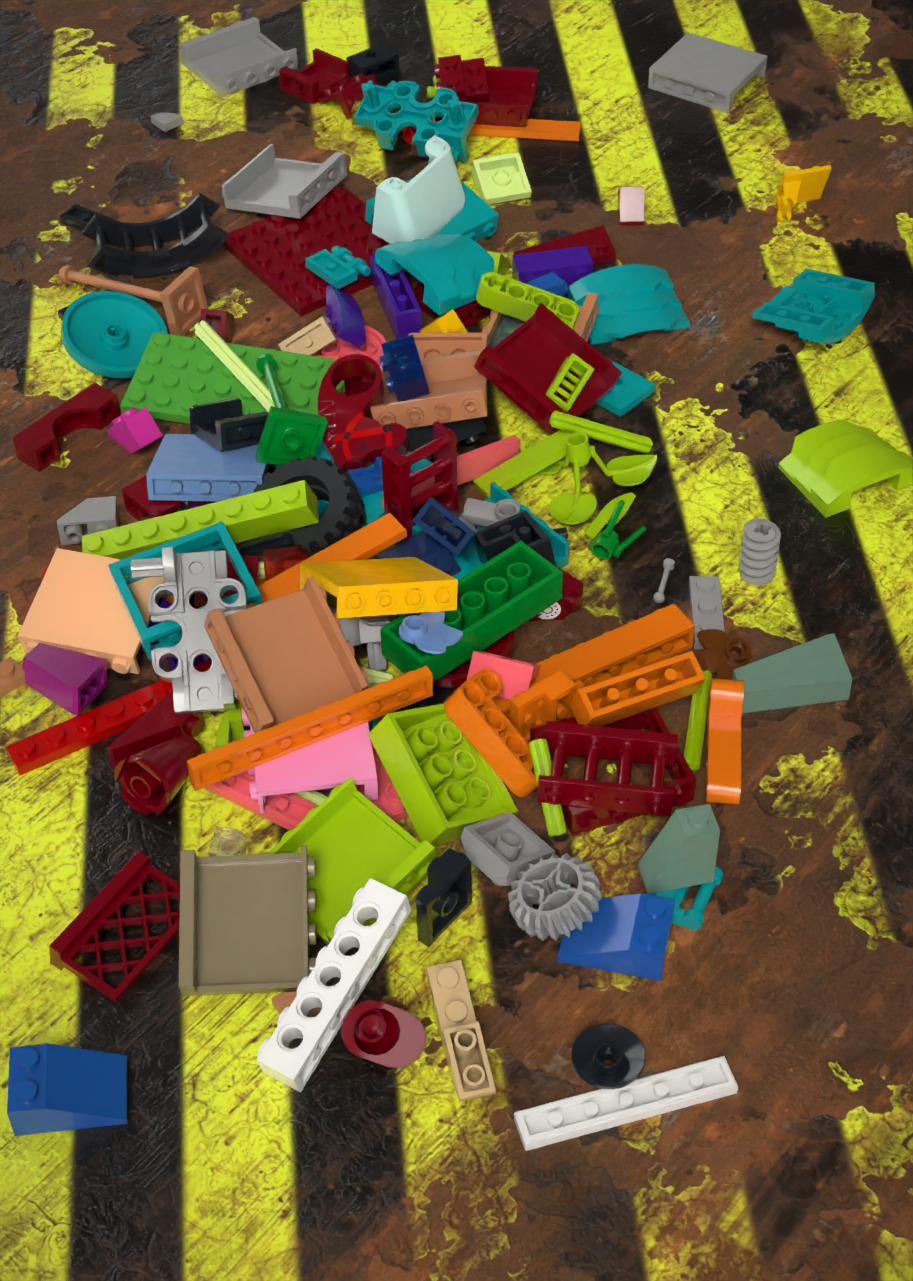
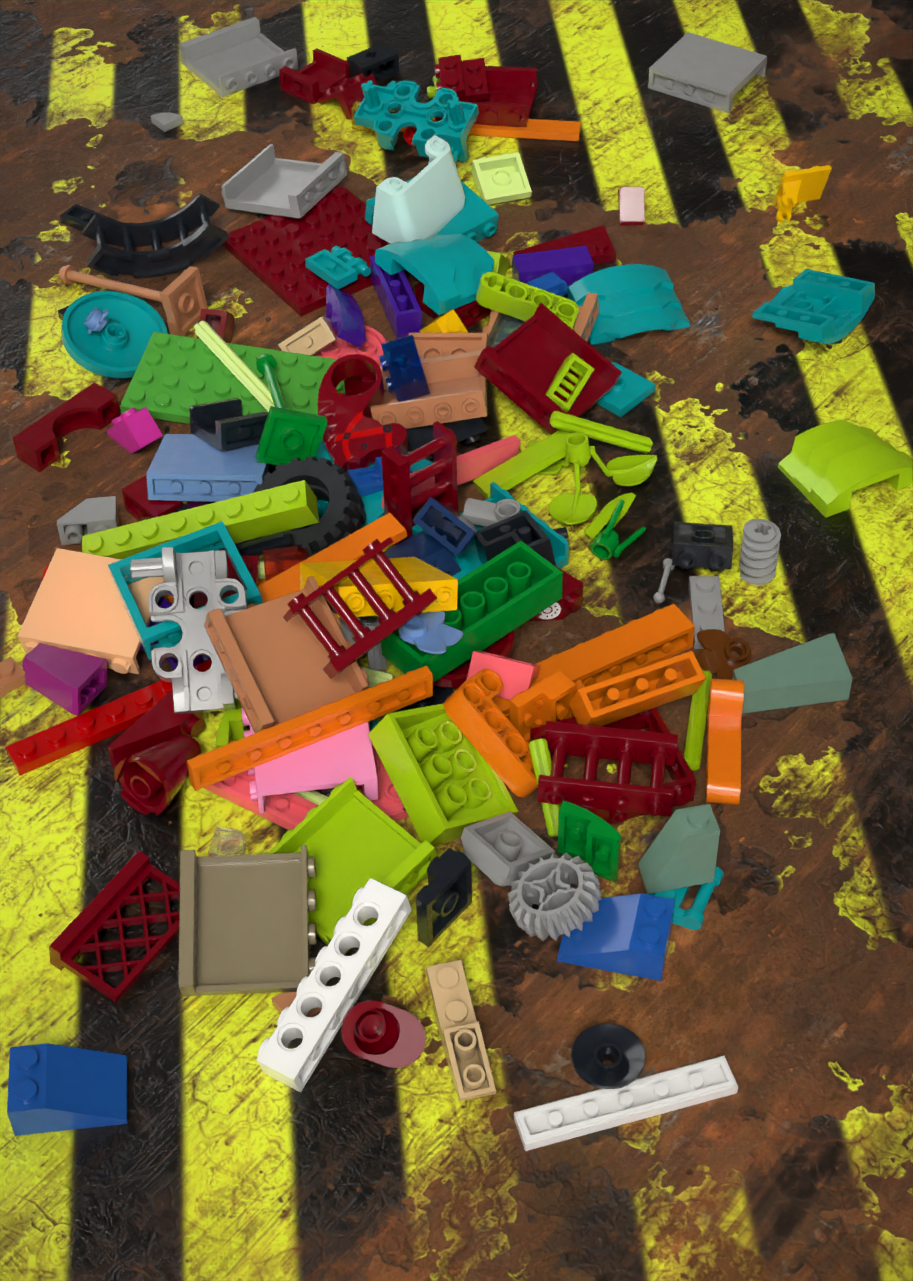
none -> medium blue plate [84,307,109,334]
none -> dark red fence [283,537,437,679]
none -> green slope [557,800,621,882]
none -> black plate [672,522,733,571]

